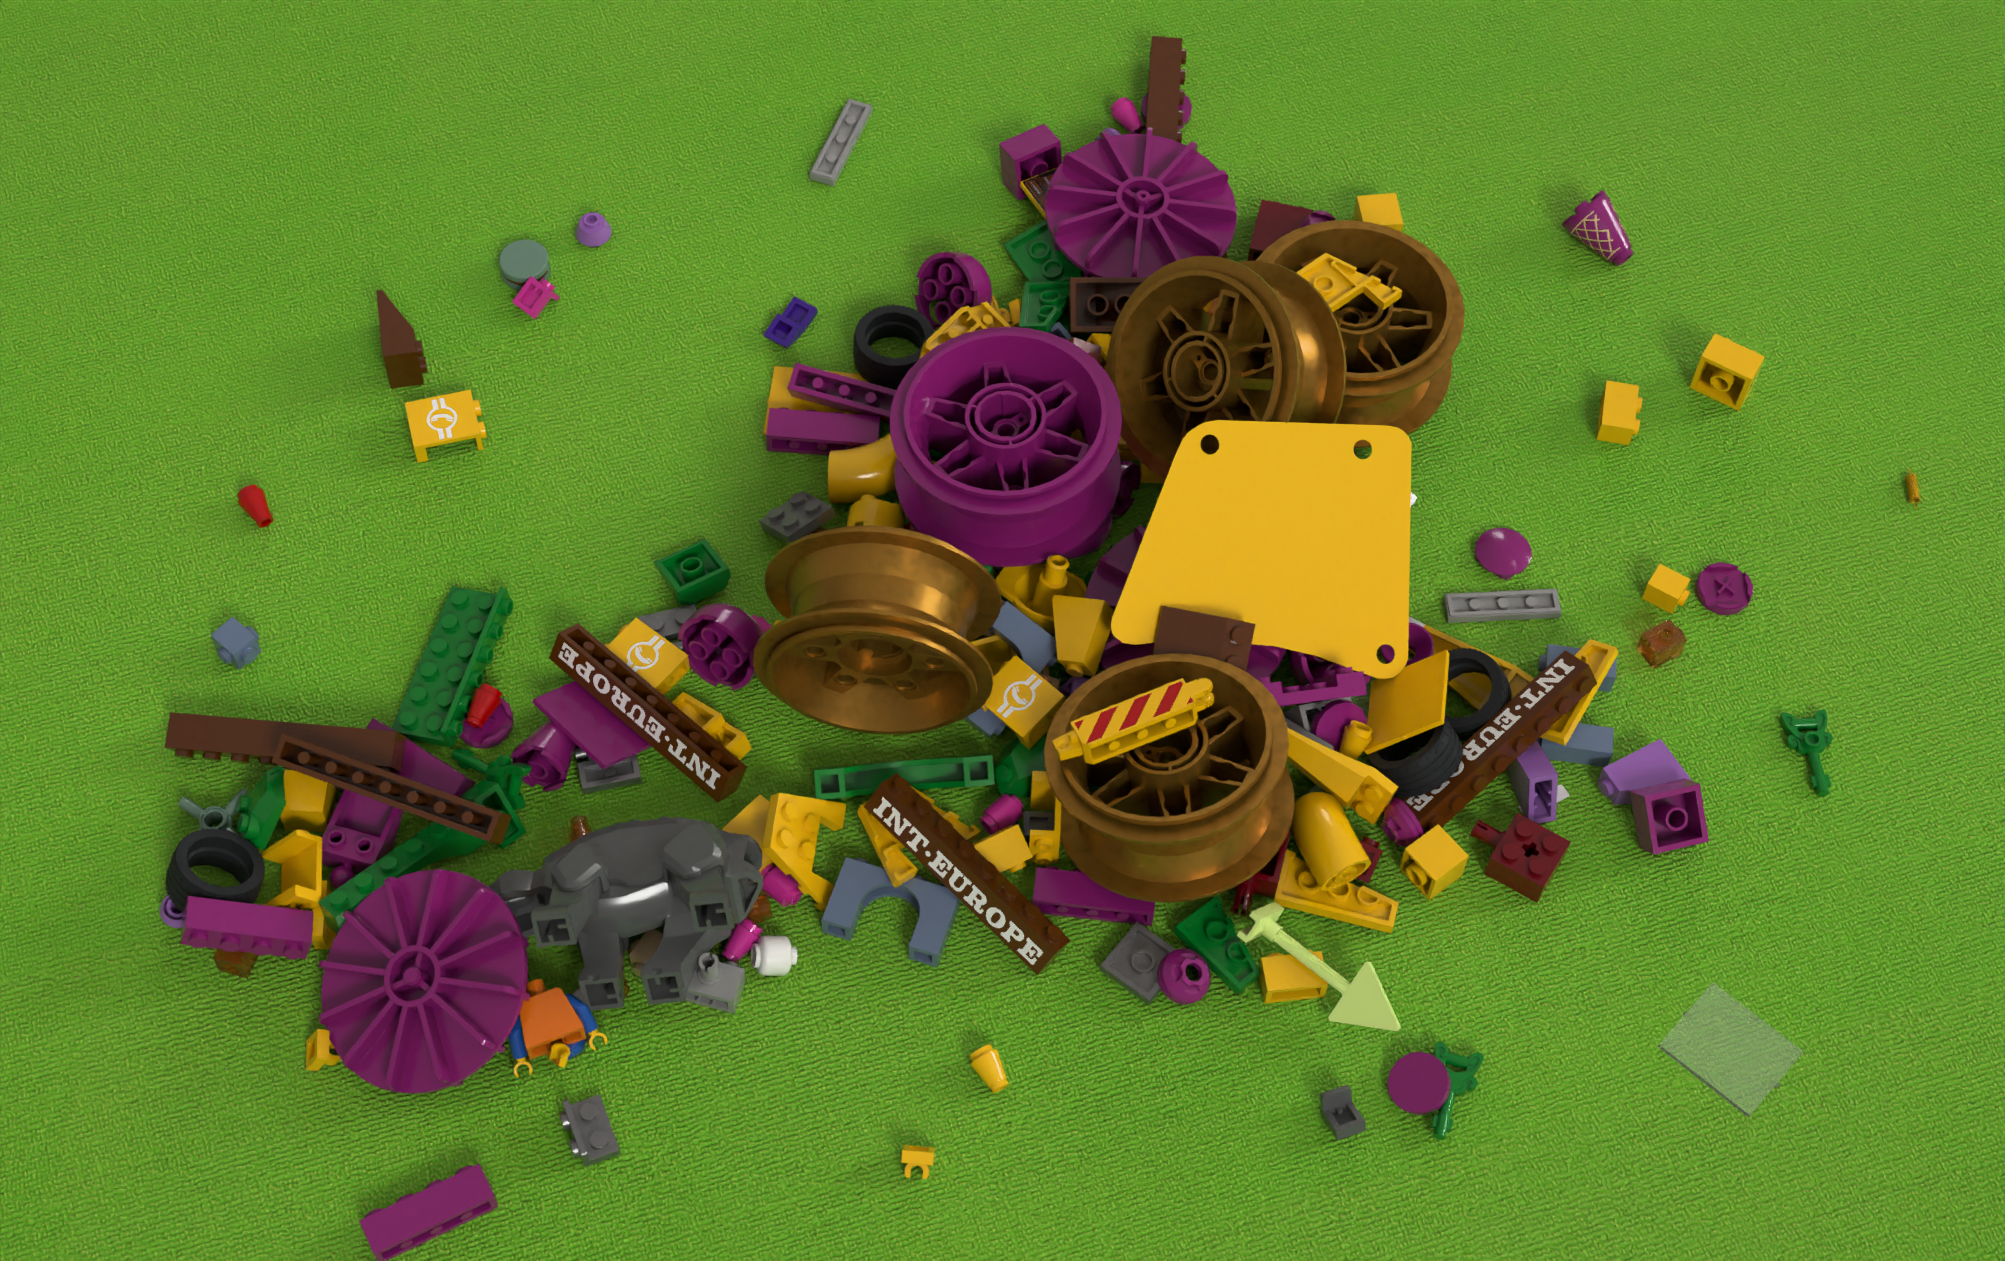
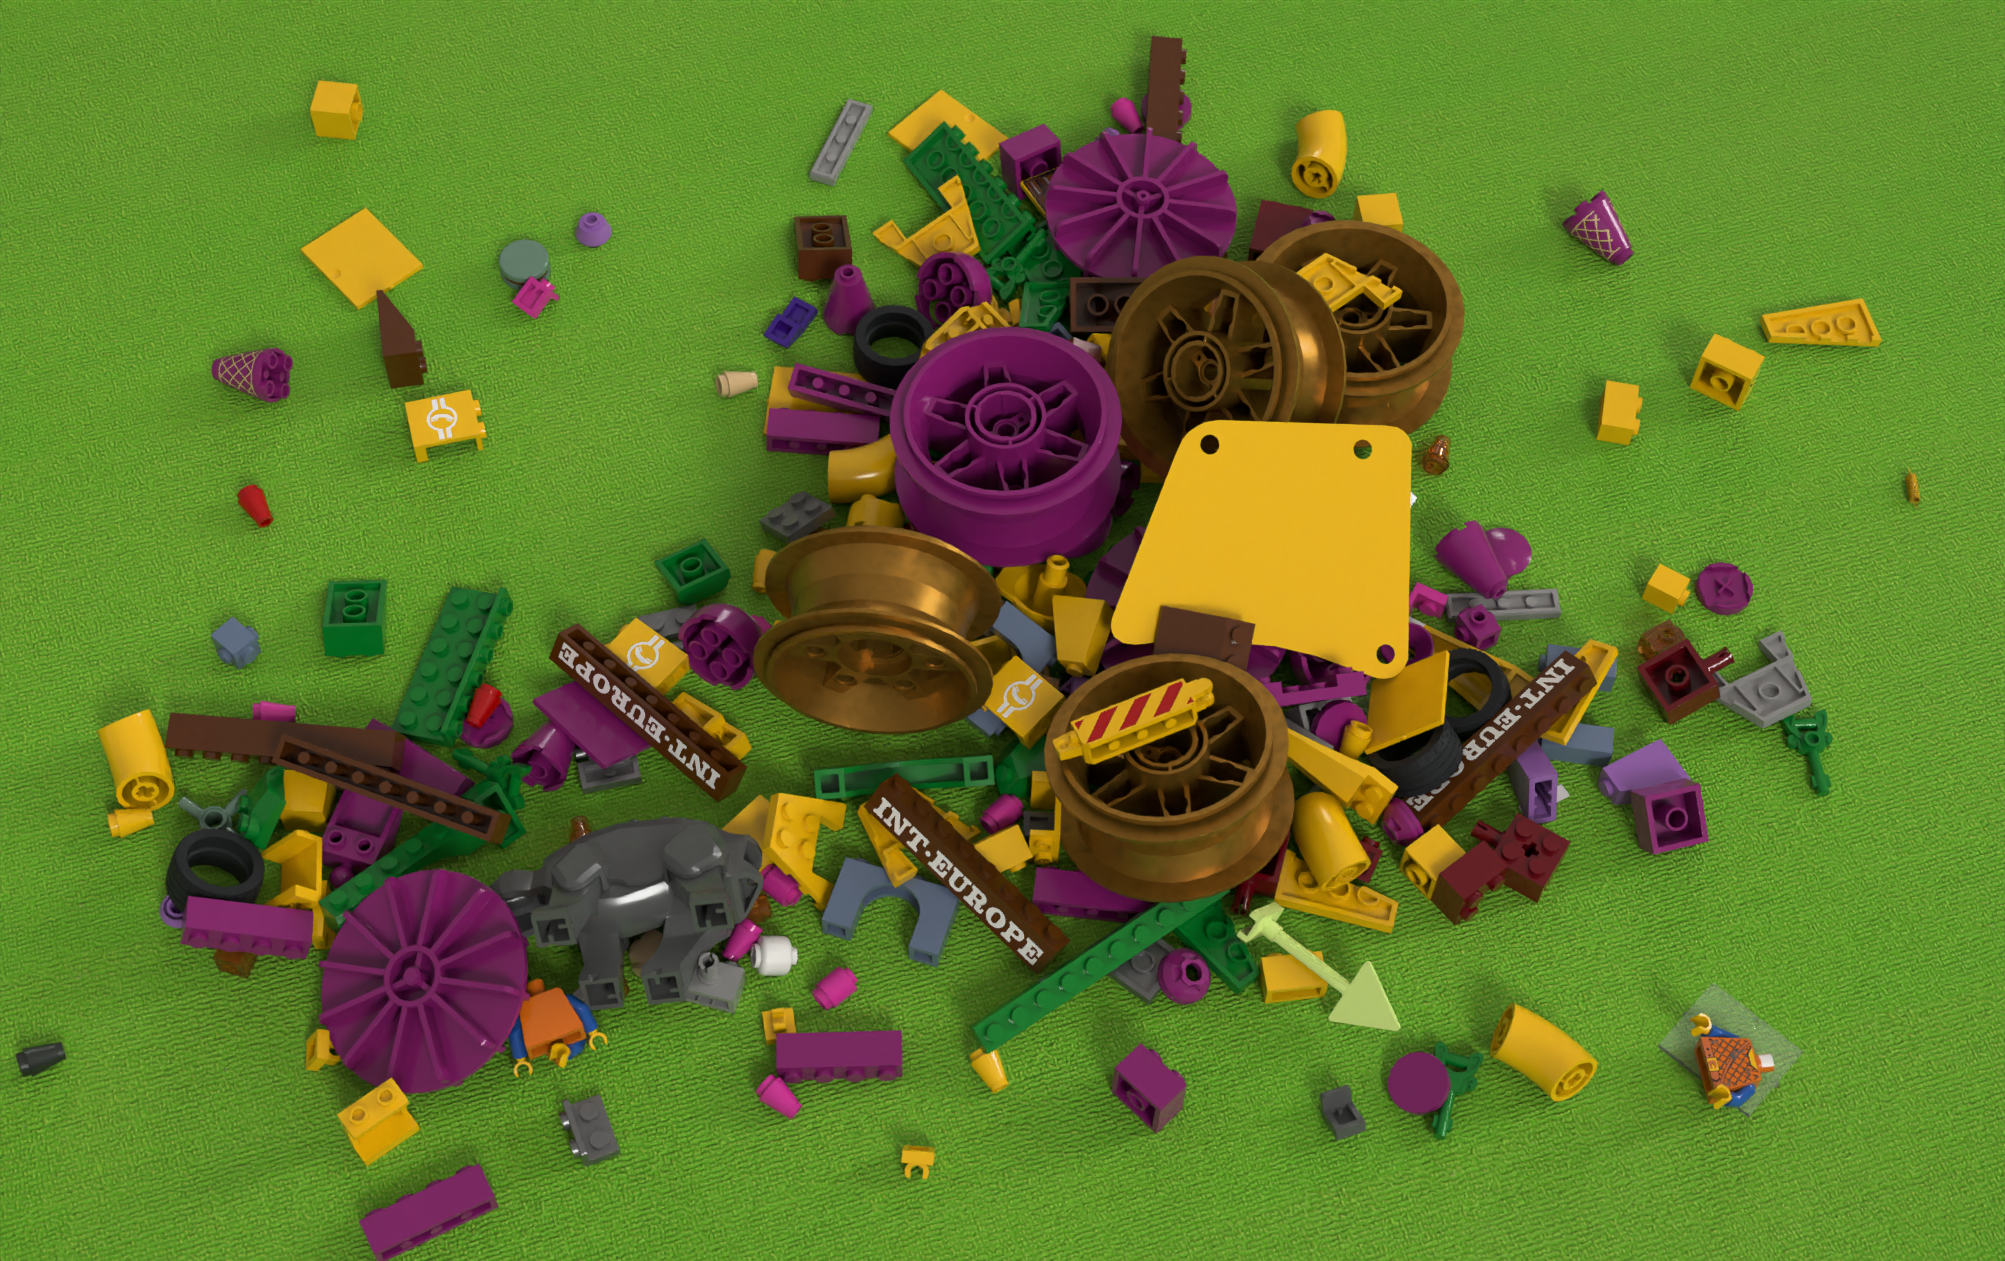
none -> pearl dark grey cone [15,1042,66,1078]
none -> yellow brick [96,709,175,811]
none -> yellow cone [107,807,154,839]
none -> magenta cone [212,347,293,403]
none -> dark pink cone [253,700,296,723]
none -> yellow piece [301,208,424,310]
none -> yellow head [310,80,363,140]
none -> green slope [322,580,387,658]
none -> yellow panel [337,1077,420,1167]
none -> tan cone [715,371,758,398]
none -> yellow cone [752,549,777,594]
none -> dark pink cone [755,1074,803,1120]
none -> yellow tile [762,1007,796,1045]
none -> magenta brick [776,1030,903,1084]
none -> reddish brown slope [794,215,852,282]
none -> dark pink brick [811,966,858,1011]
none -> magenta cone [823,265,876,336]
none -> yellow wing [873,175,981,268]
none -> yellow piece [888,90,1009,161]
none -> green bracket [903,121,1038,267]
none -> green plate [969,890,1230,1054]
none -> green piece [986,228,1048,304]
none -> magenta brick [1111,1043,1187,1134]
none -> yellow brick [1291,110,1347,198]
none -> dark pink bracket [1409,582,1449,619]
none -> clear orange cone [1422,435,1451,476]
none -> dark red brick [1430,840,1508,926]
none -> magenta cone [1433,520,1508,600]
none -> magenta brick [1454,604,1502,651]
none -> yellow brick [1489,1003,1597,1101]
none -> dark red brick [1637,638,1735,726]
none -> torso [1690,1013,1774,1109]
none -> light grey wing [1712,630,1812,729]
none -> yellow wing [1760,298,1882,347]

